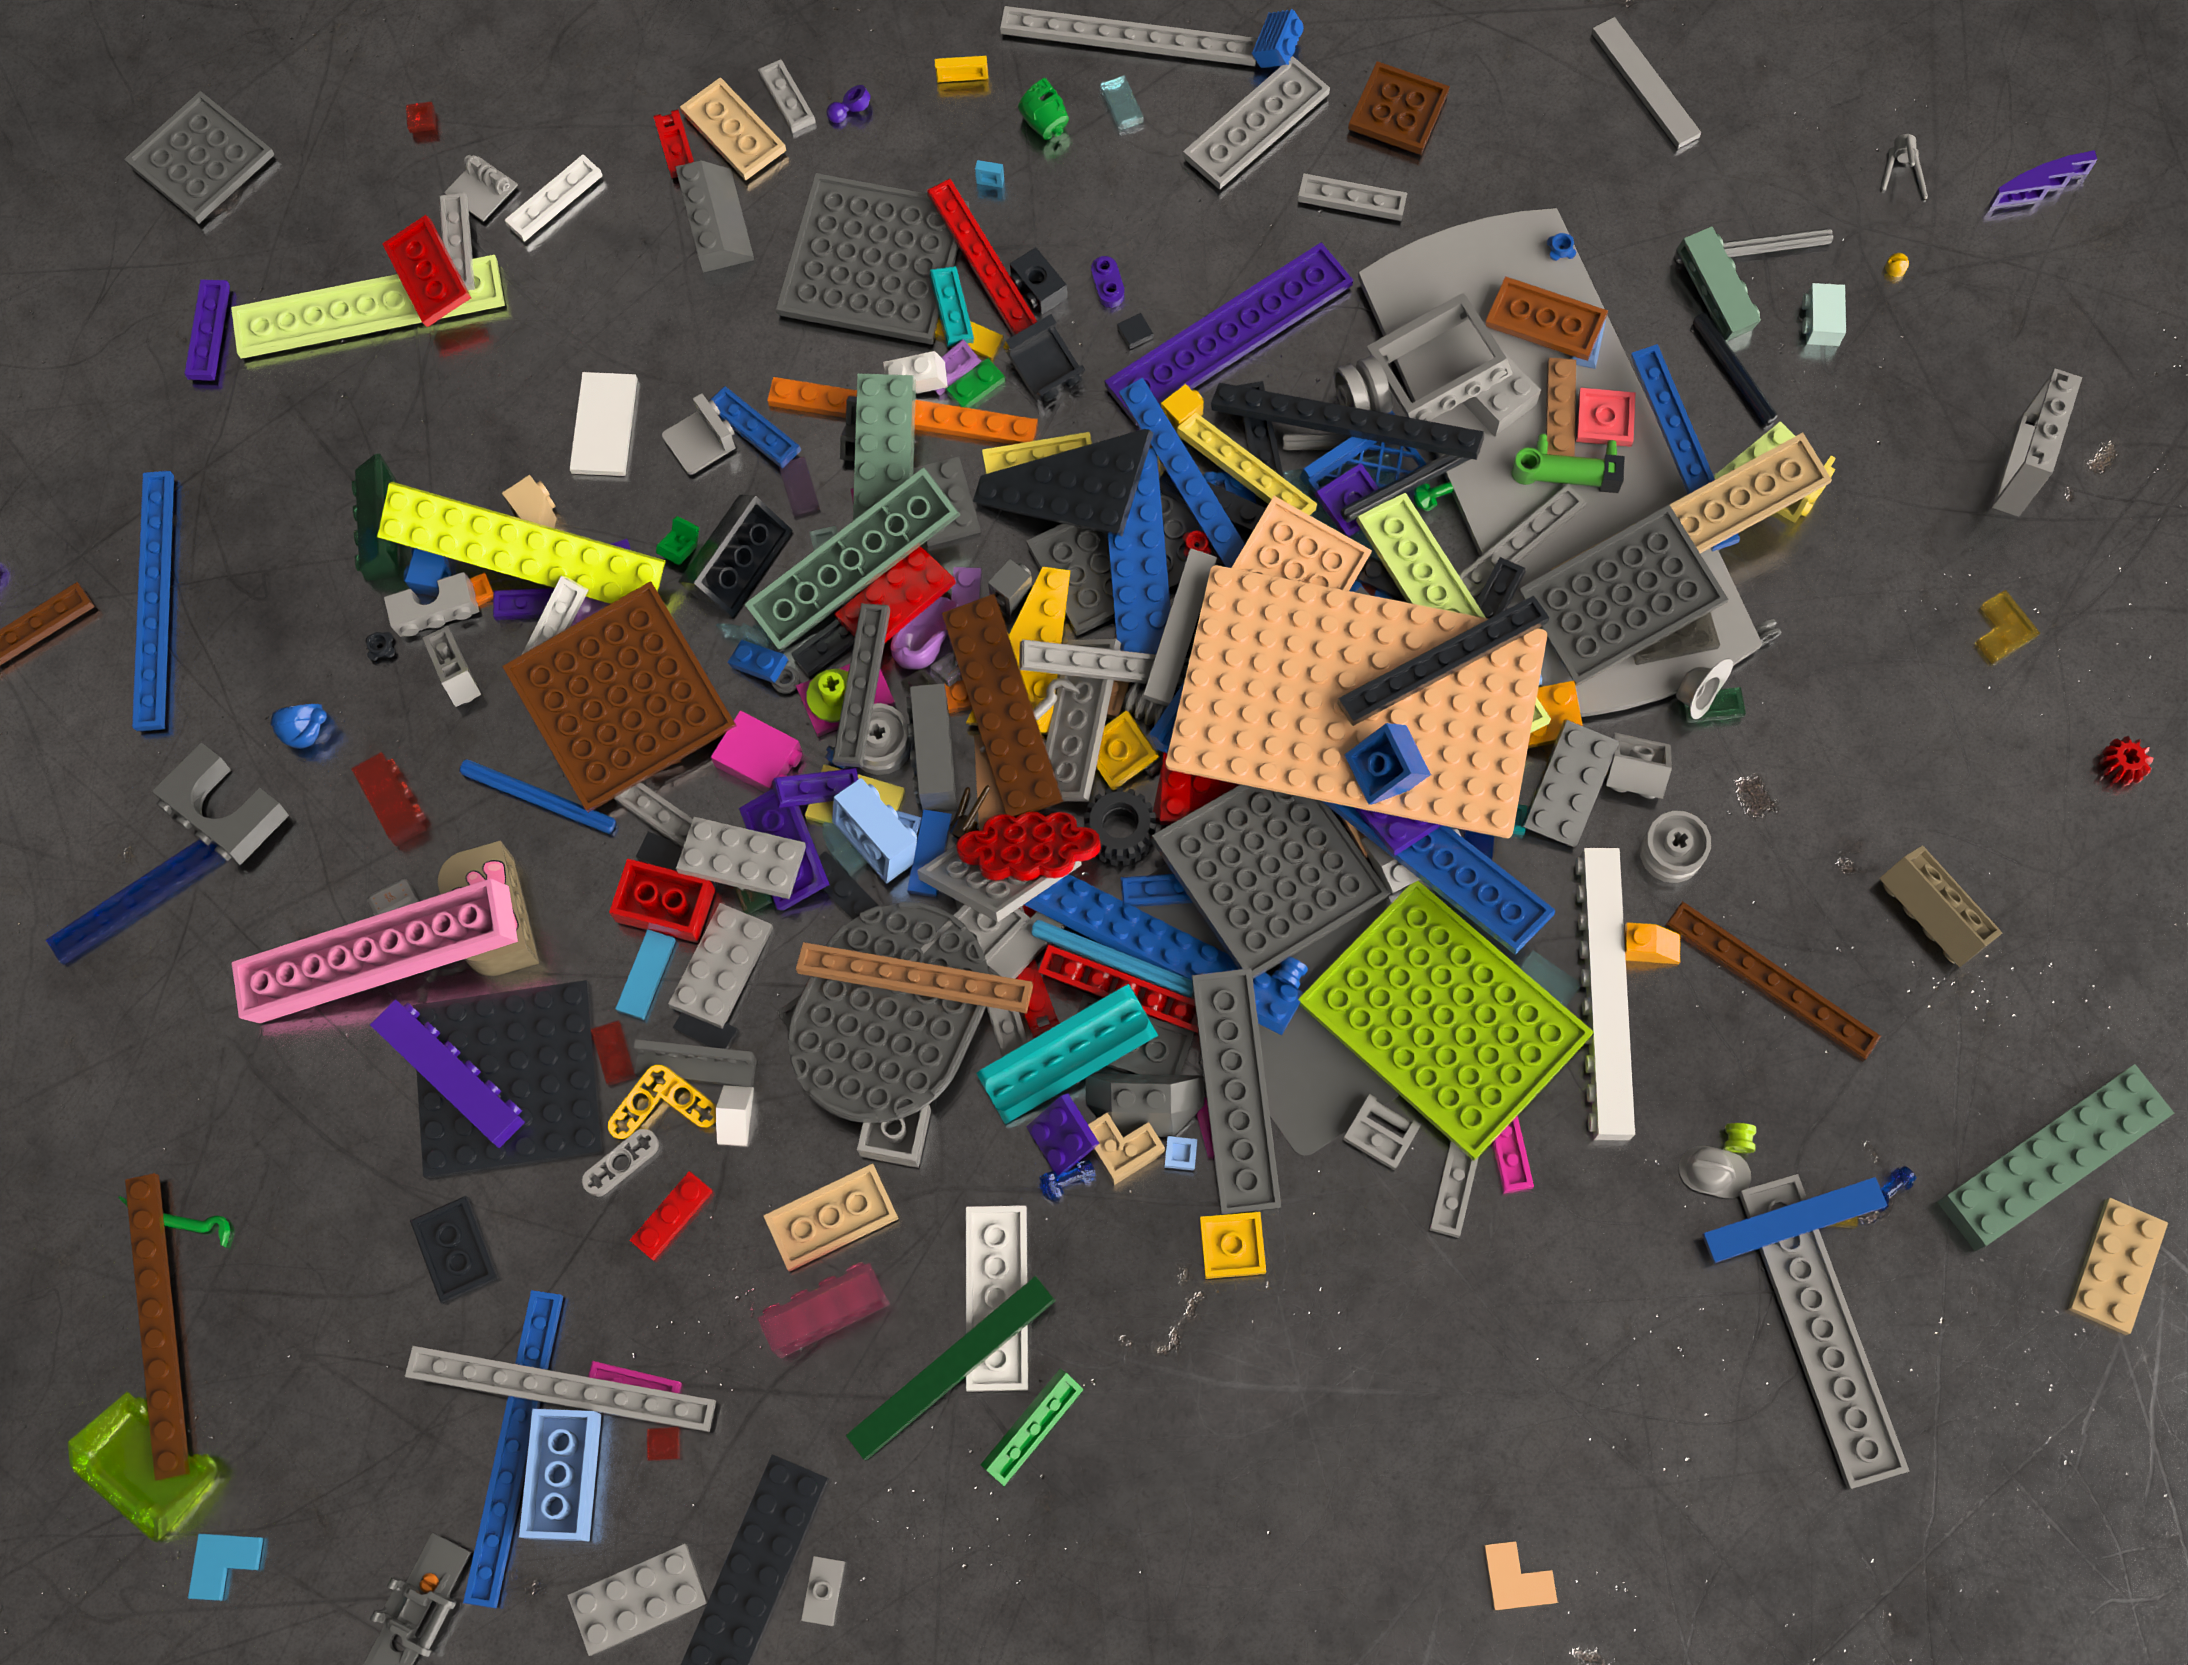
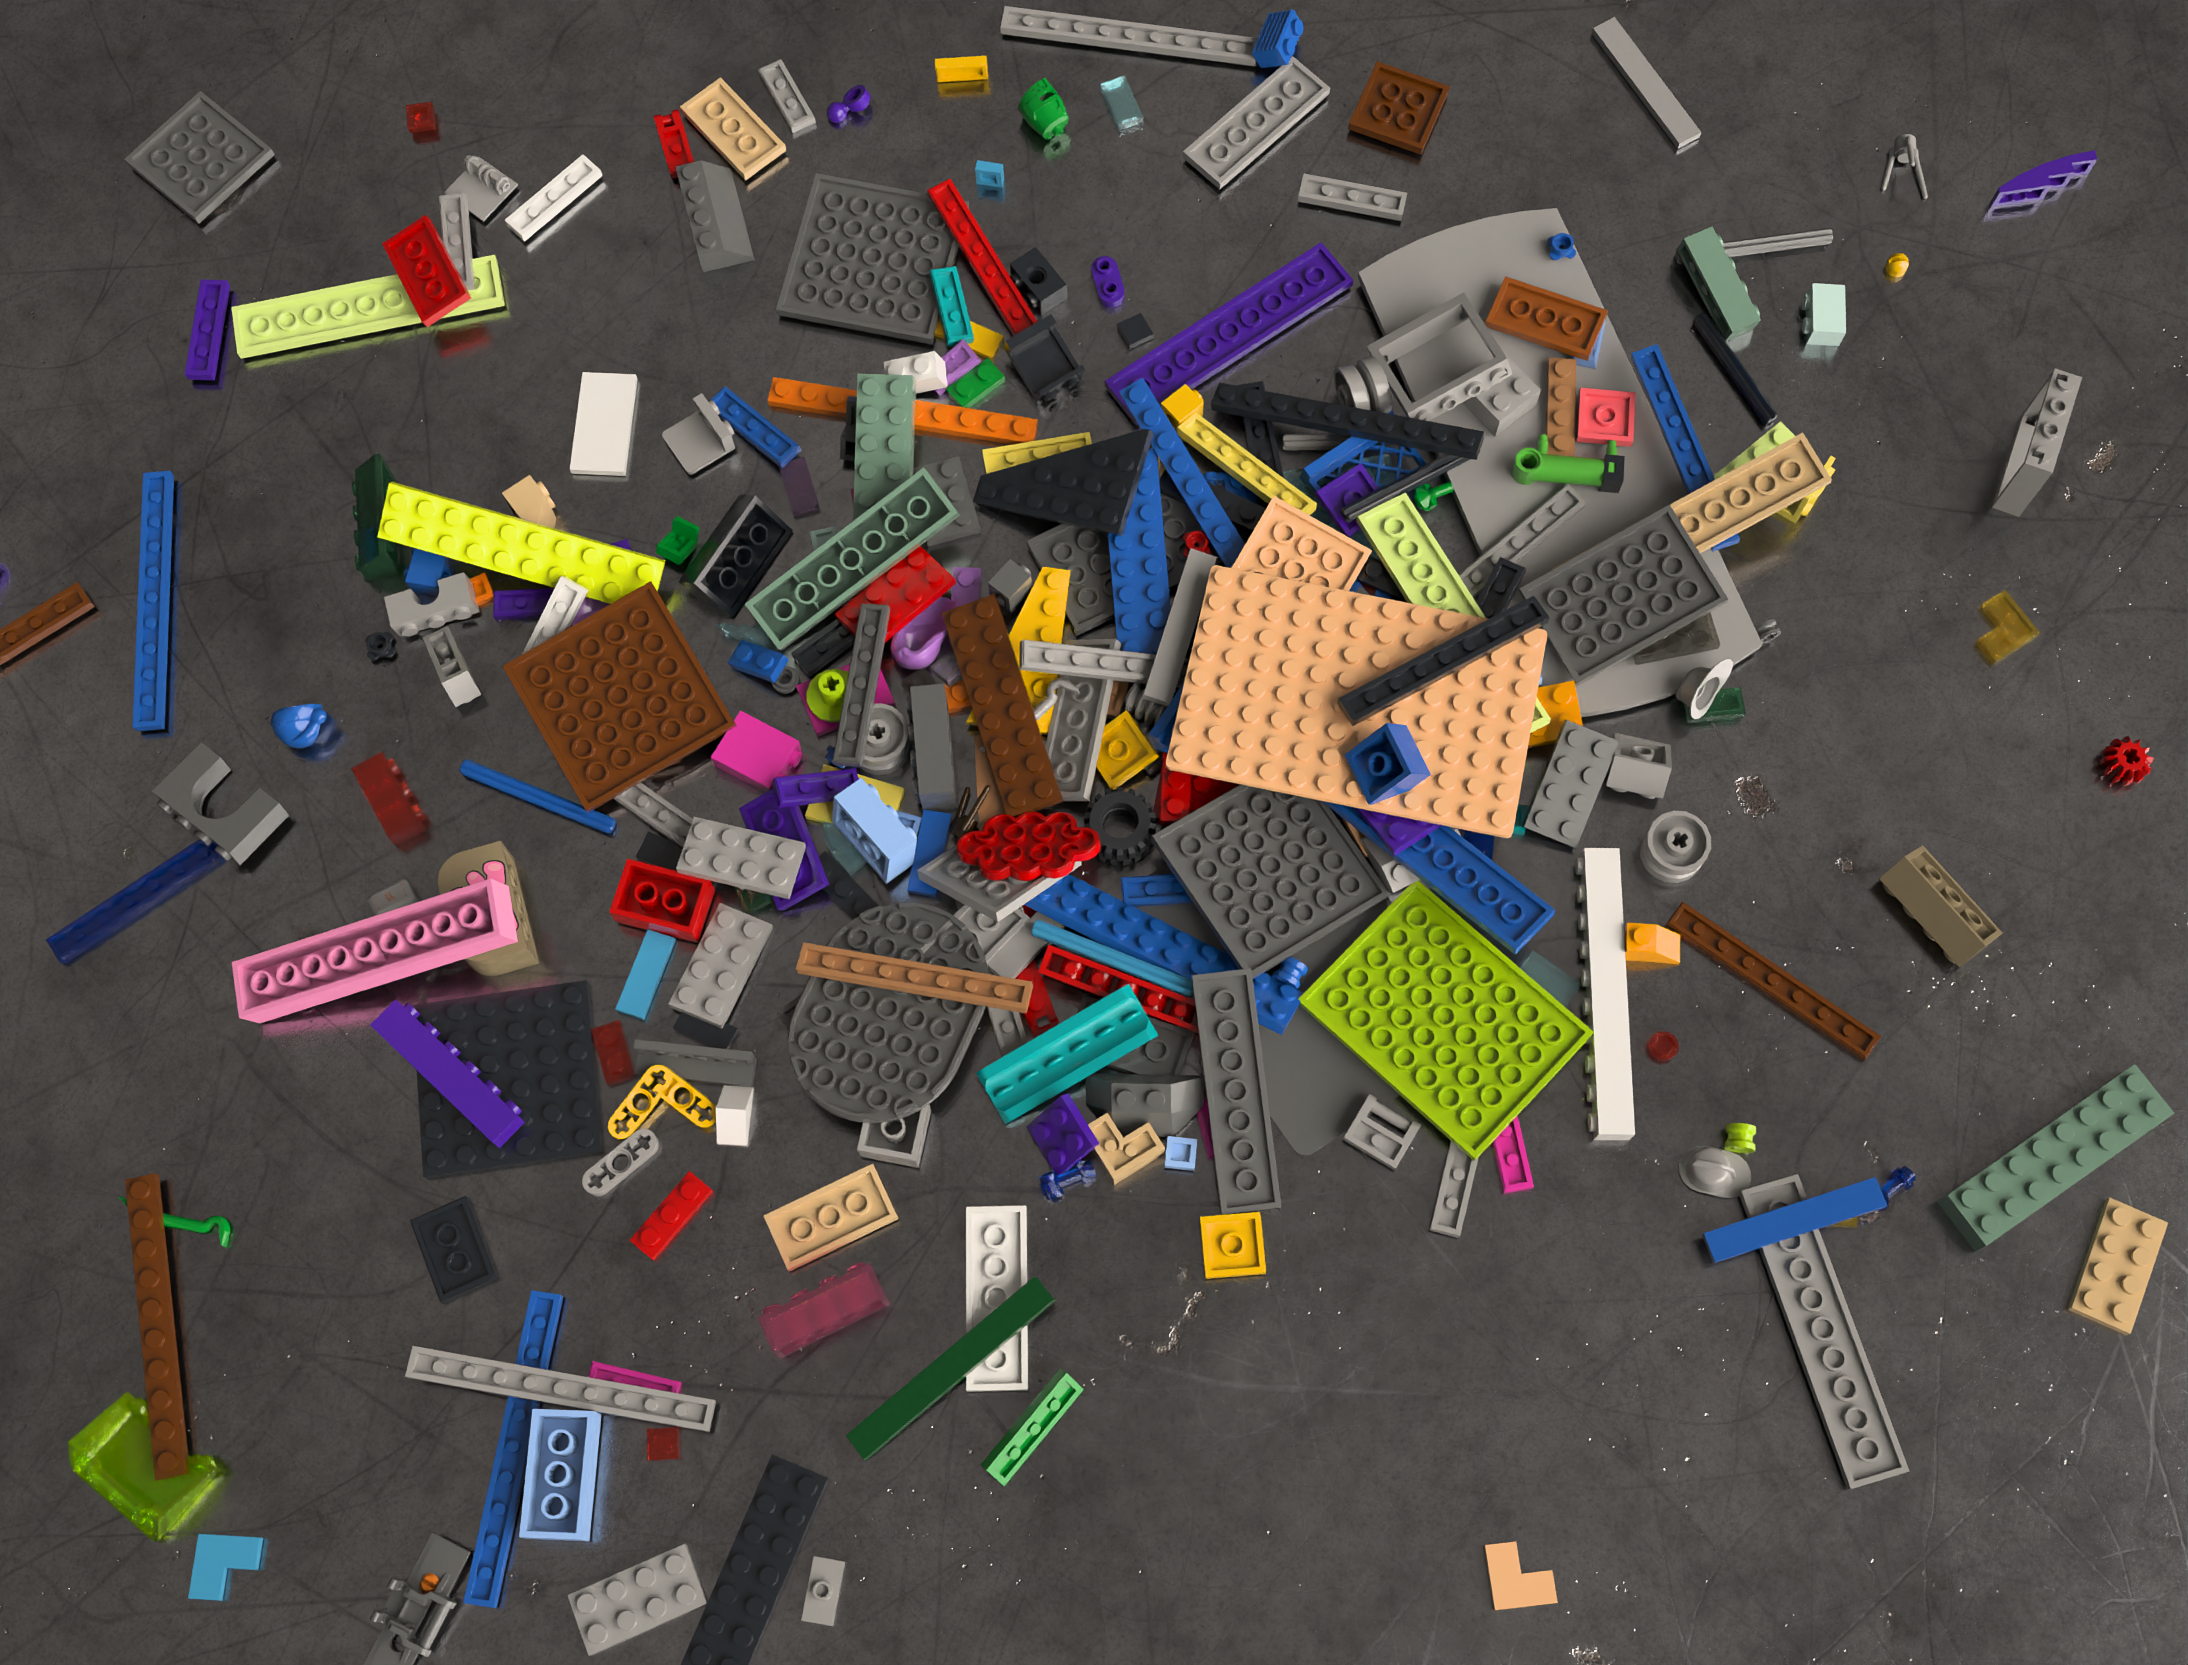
none -> clear red plate [1648,1031,1679,1061]

